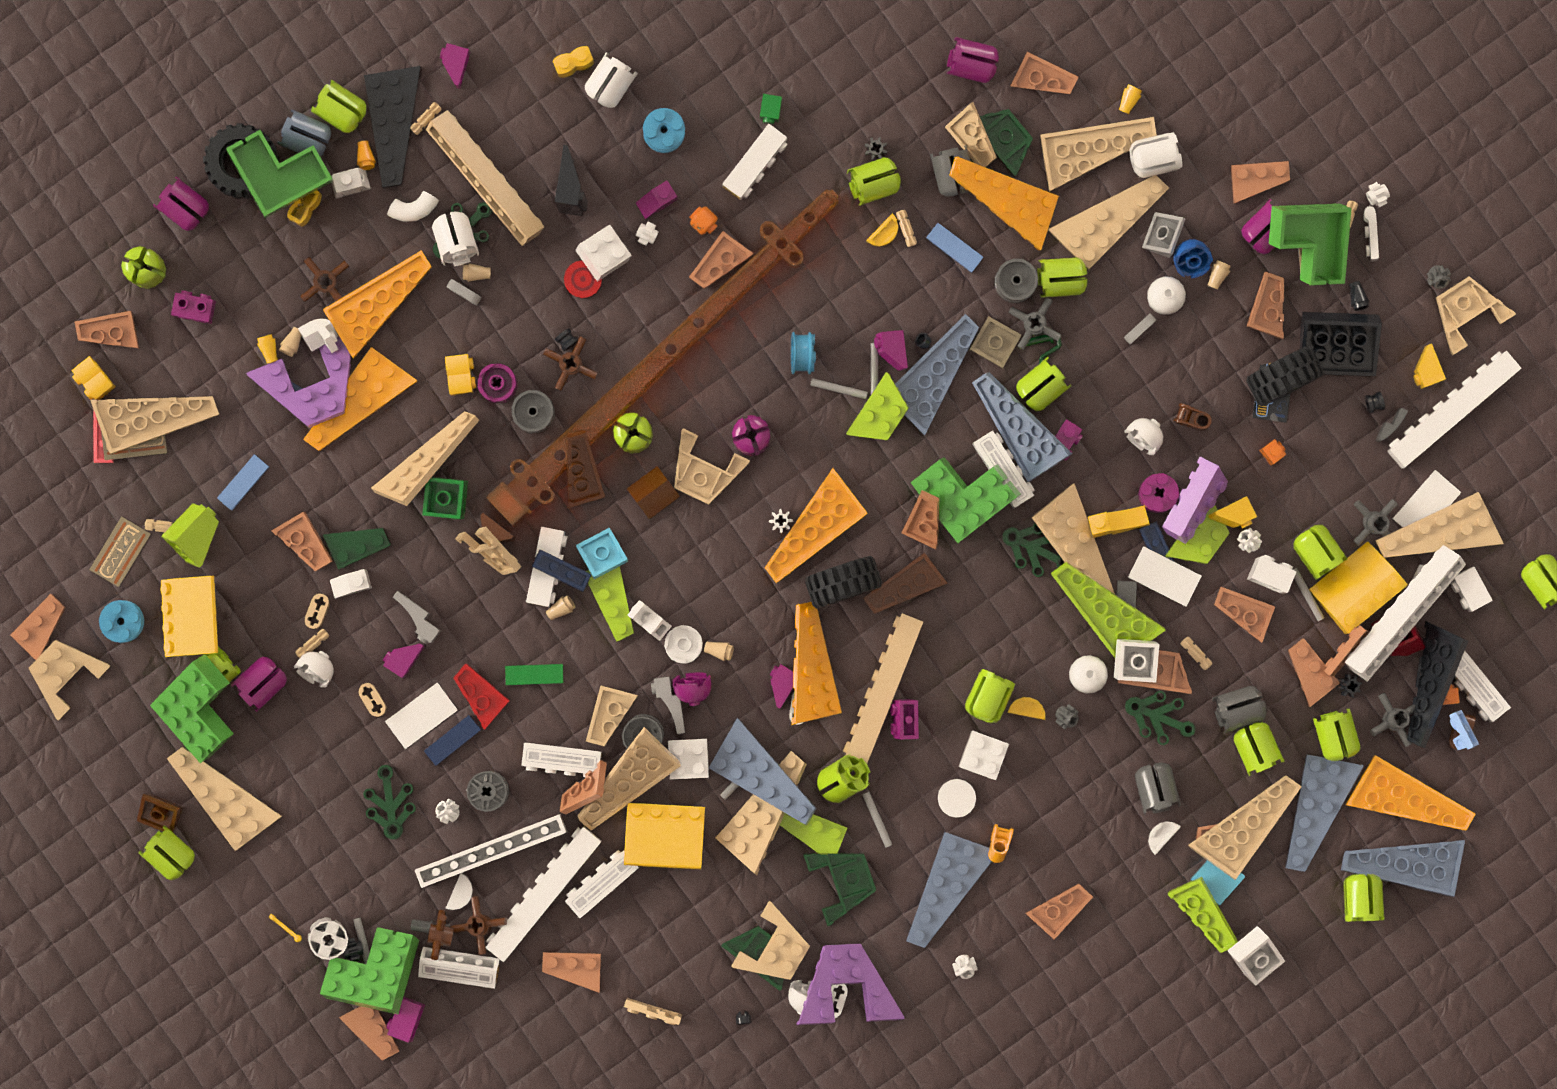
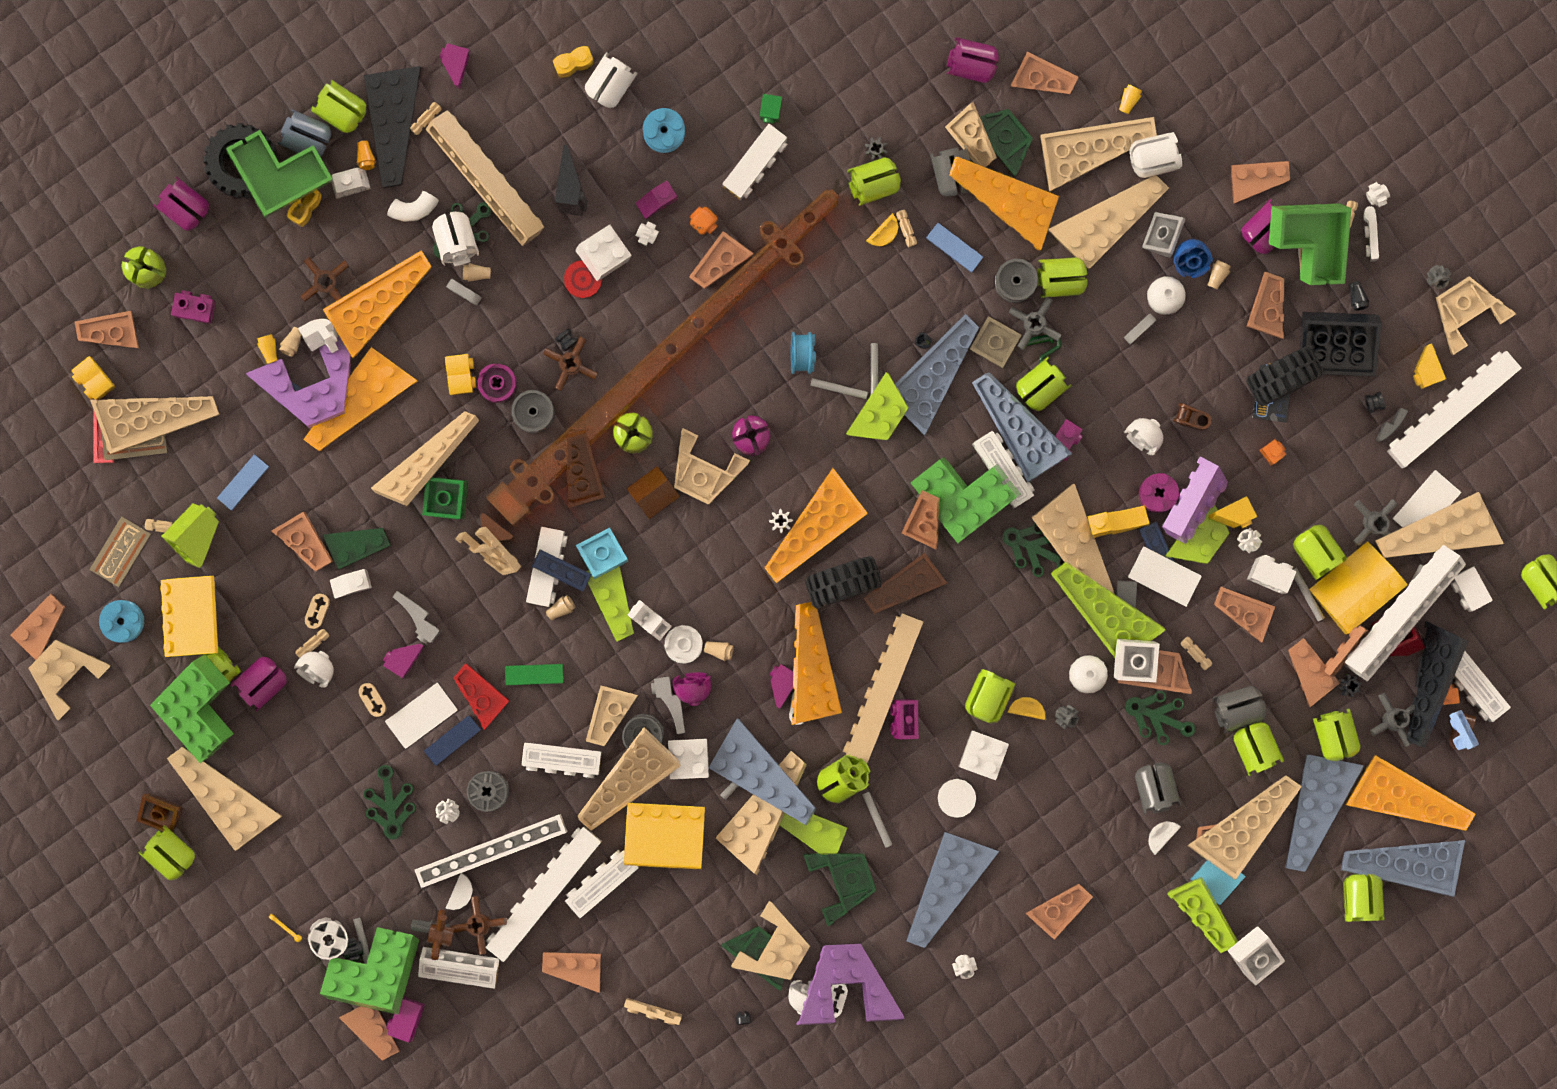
nougat wing [560,760,607,815] -> none
magenta slope [874,330,908,371] -> none
light orange piece [988,824,1014,863] -> none

